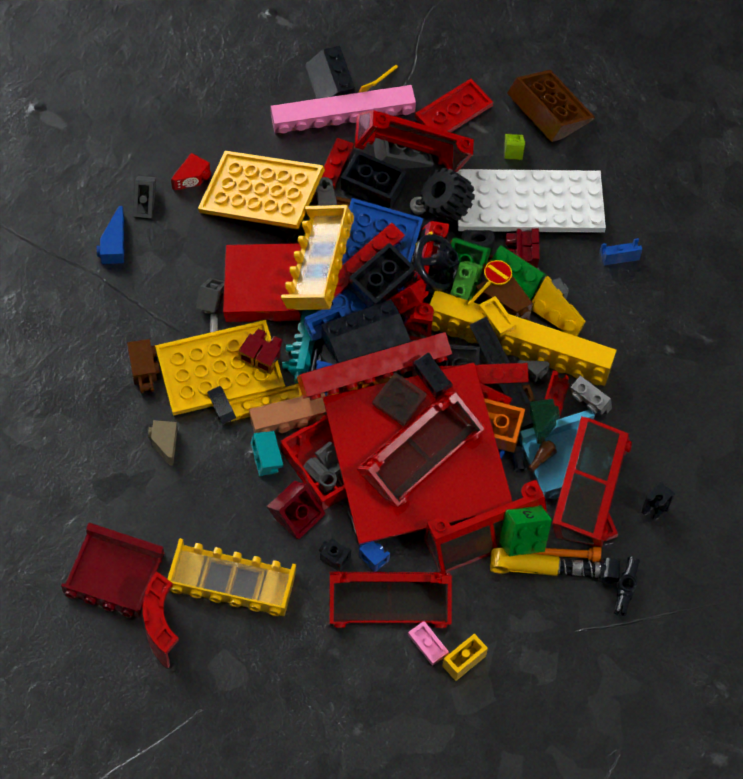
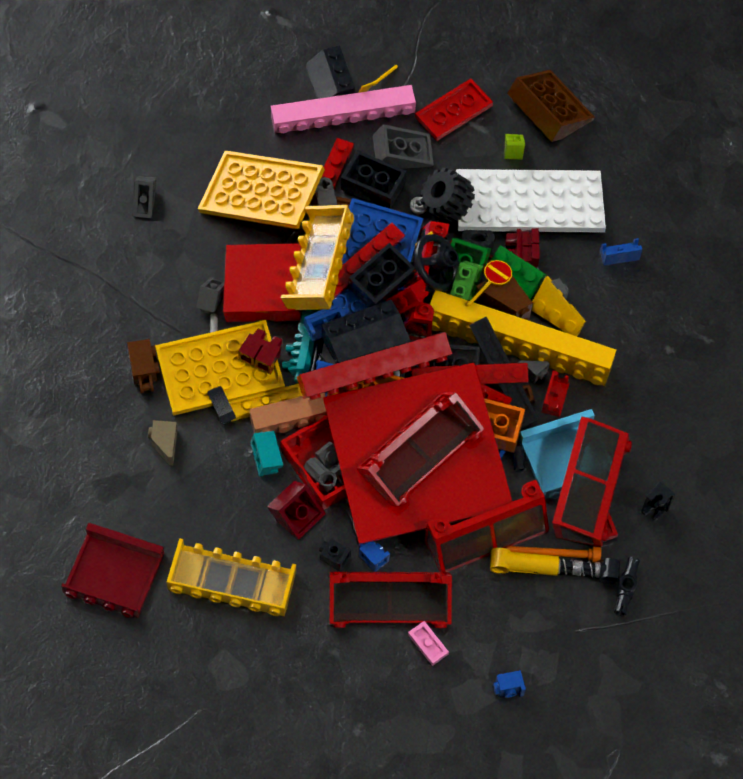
blue slope [97,206,124,264] -> none
red panel [143,571,179,669] -> none
red slope [171,153,211,190] -> none
red windscreen [355,110,474,172] -> none
clear smoke plate [372,372,427,426] -> none
black hinge [413,353,453,398] -> none
yellow brick [442,633,488,681] -> none
yellow tile [479,296,516,337] -> none
green brick [499,506,552,556] -> none
reddish brown cone [528,440,557,473] -> none
clear green slope [530,399,560,444] -> none
light grey plate [571,376,612,415] -> none
none -> blue brick [493,670,526,698]

